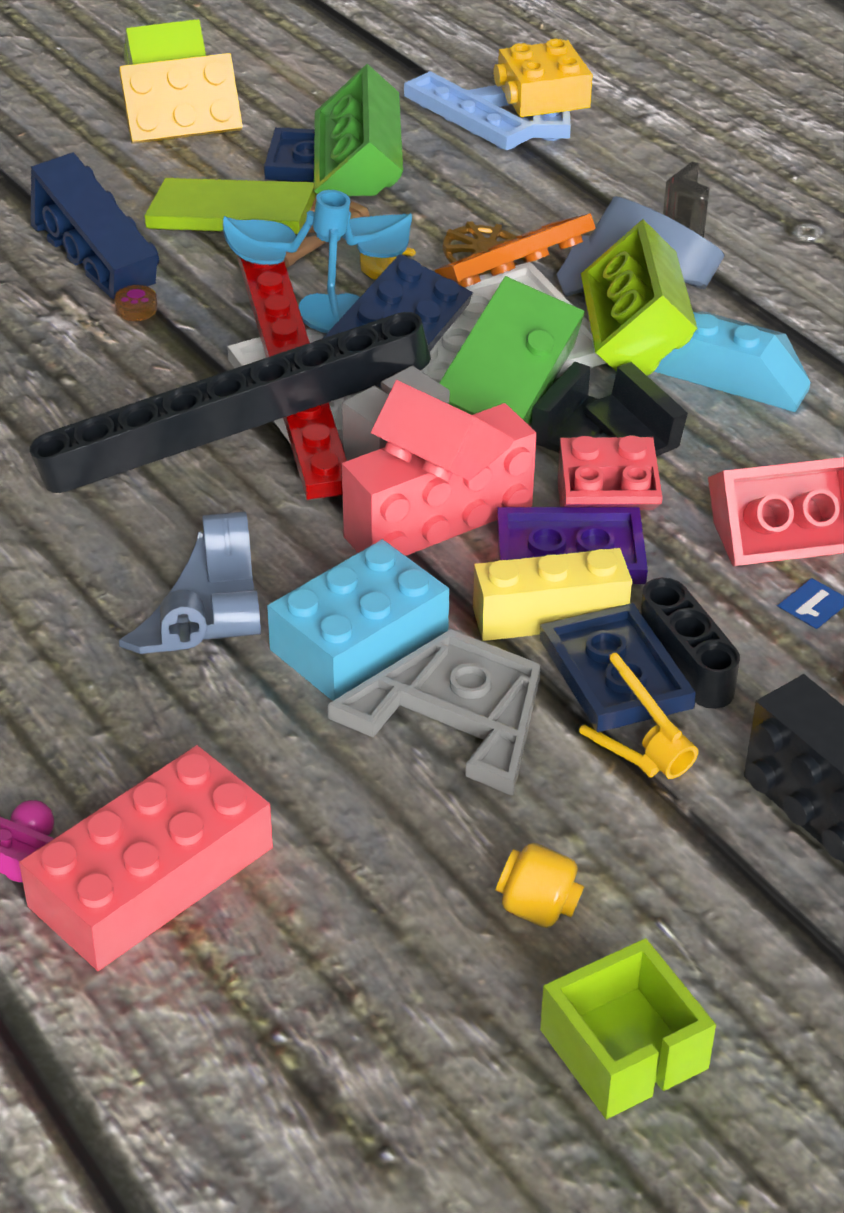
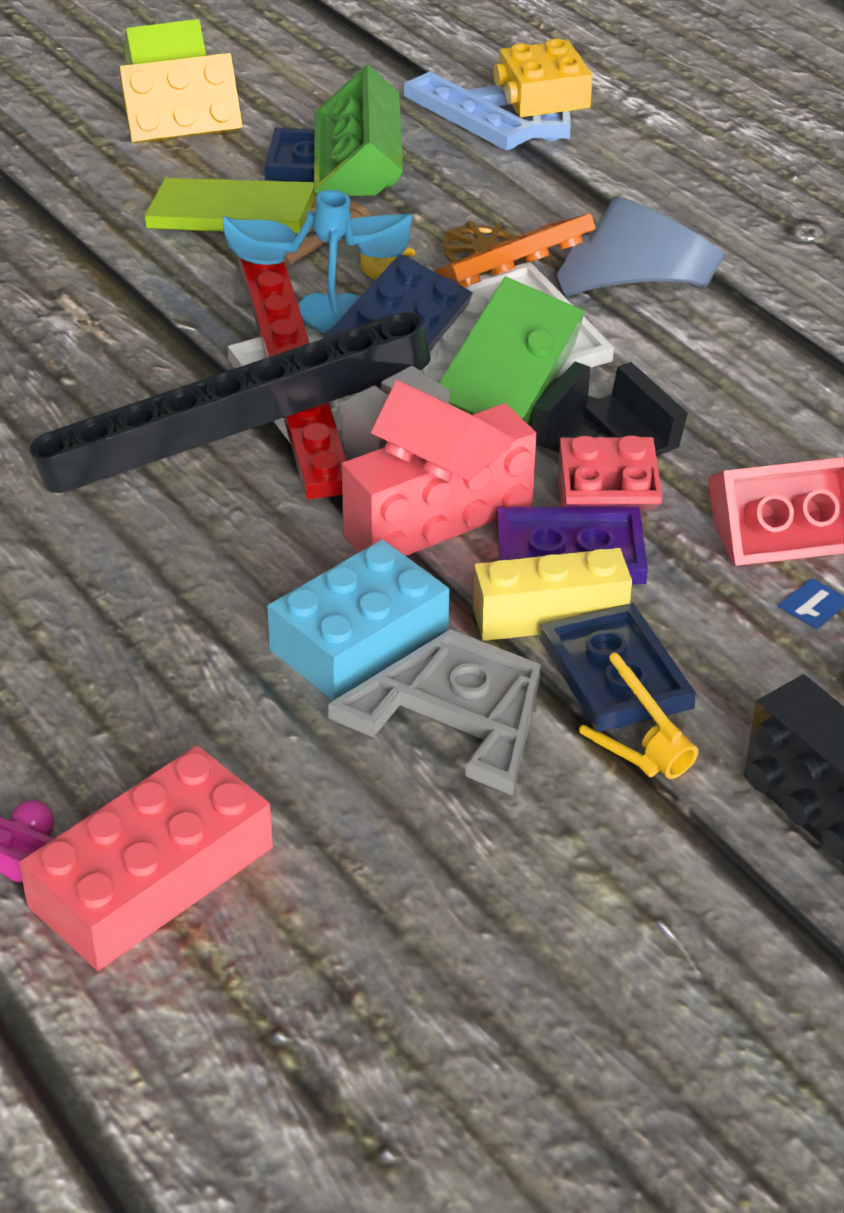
dark blue wedge [31,152,159,300] -> none
clear orange tile [115,285,158,321] -> none
sand blue panel [119,511,261,654] -> none
yellow head [495,843,585,928] -> none
lime piece [540,938,716,1120] -> none
lime brick [581,219,698,376] -> none
black beam [640,577,740,709] -> none
medium azure wedge [654,312,811,412] -> none
clear smoke panel [663,161,710,238] -> none

